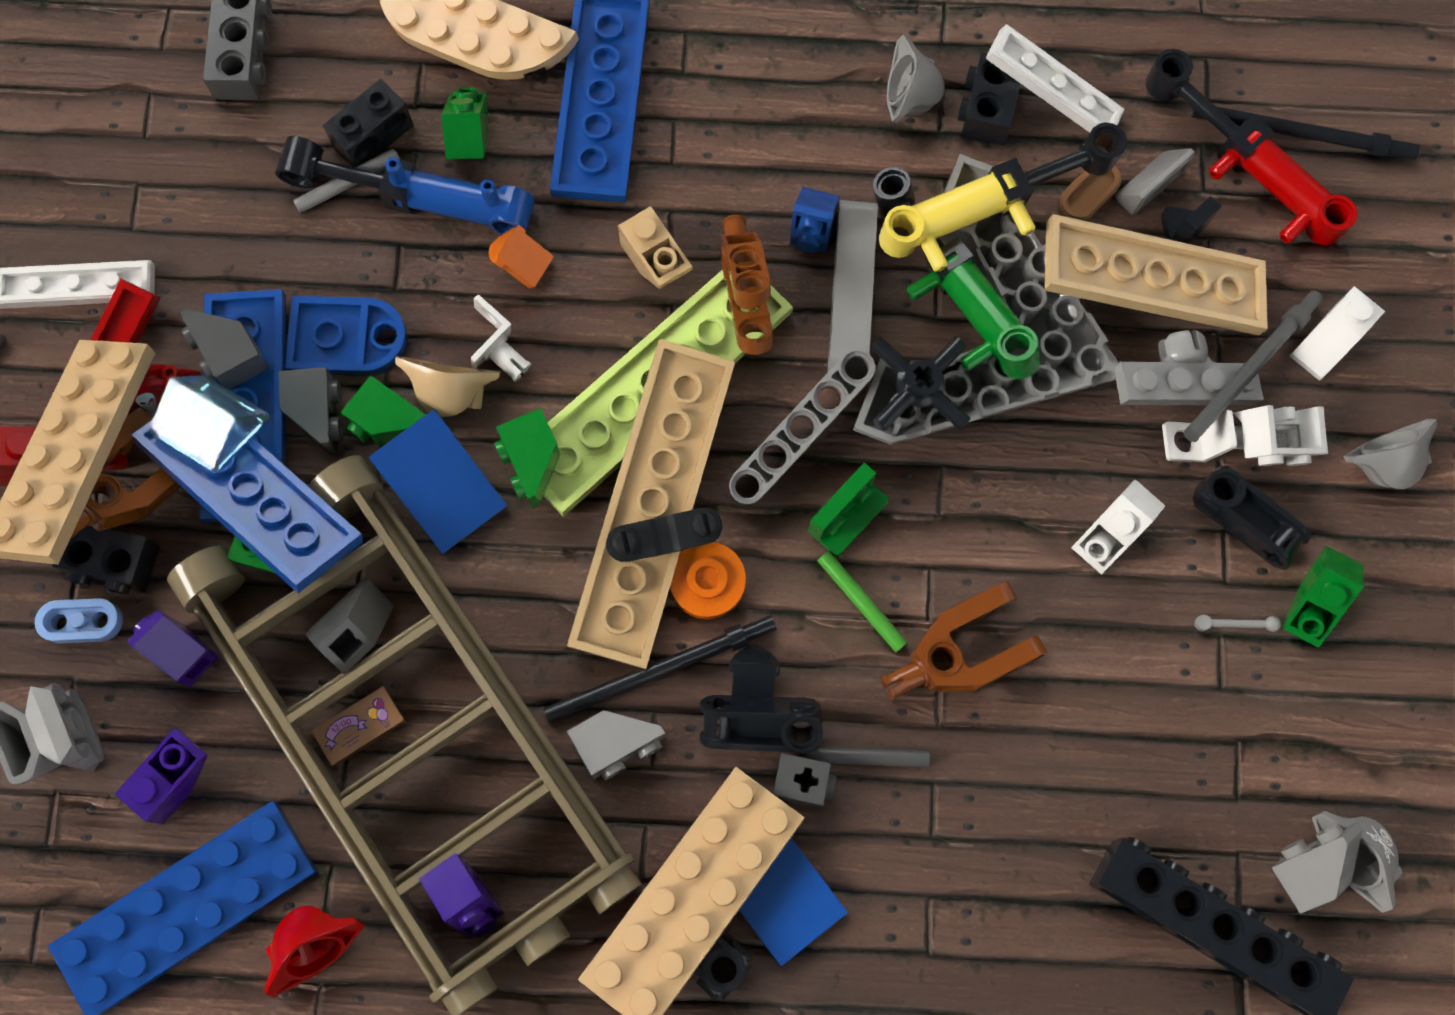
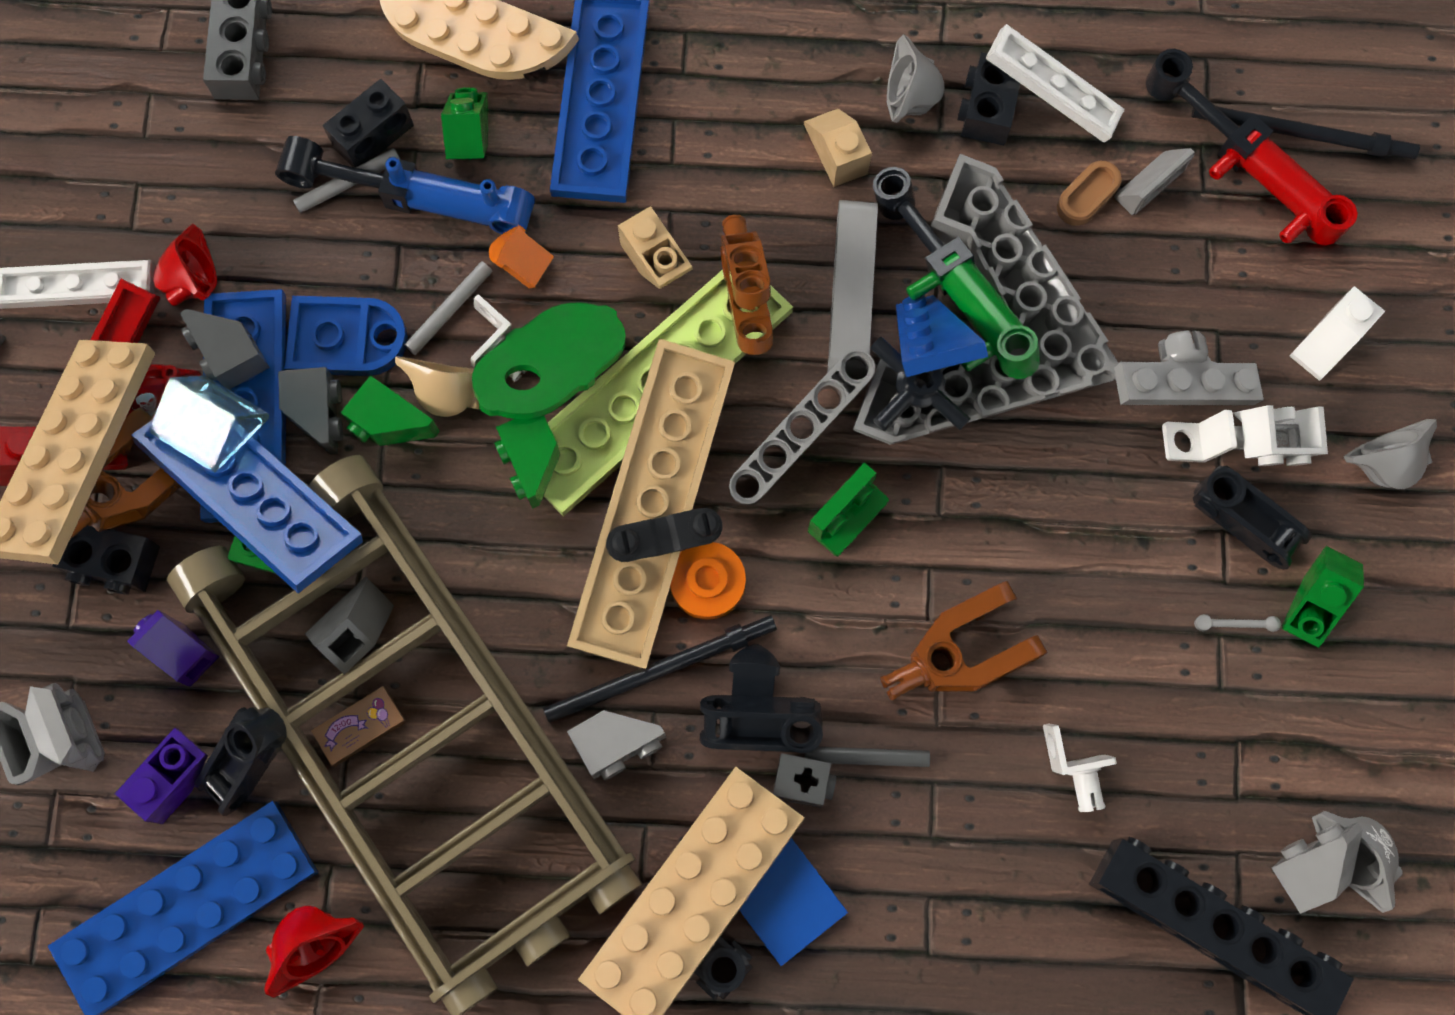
light blue plate [35,598,123,643] -> none
blue tile [368,409,507,554] -> none
dark purple slope [419,853,504,938] -> none
blue slope [789,187,840,252] -> none
bright green piece [817,551,908,653] -> none
light yellow piece [879,122,1127,272] -> none
tan plate [1044,214,1268,336] -> none
white slope [1071,480,1165,575] -> none
black tile [1161,196,1222,244] -> none
dark grey bar [1184,290,1323,442] -> none
none -> red hat [153,223,217,306]
none -> black piece [194,707,287,816]
none -> light grey bar [404,261,493,355]
none -> green piece [472,303,626,419]
none -> tan slope [804,109,872,187]
none -> blue wing [896,295,988,377]
none -> white bracket [1043,723,1117,812]

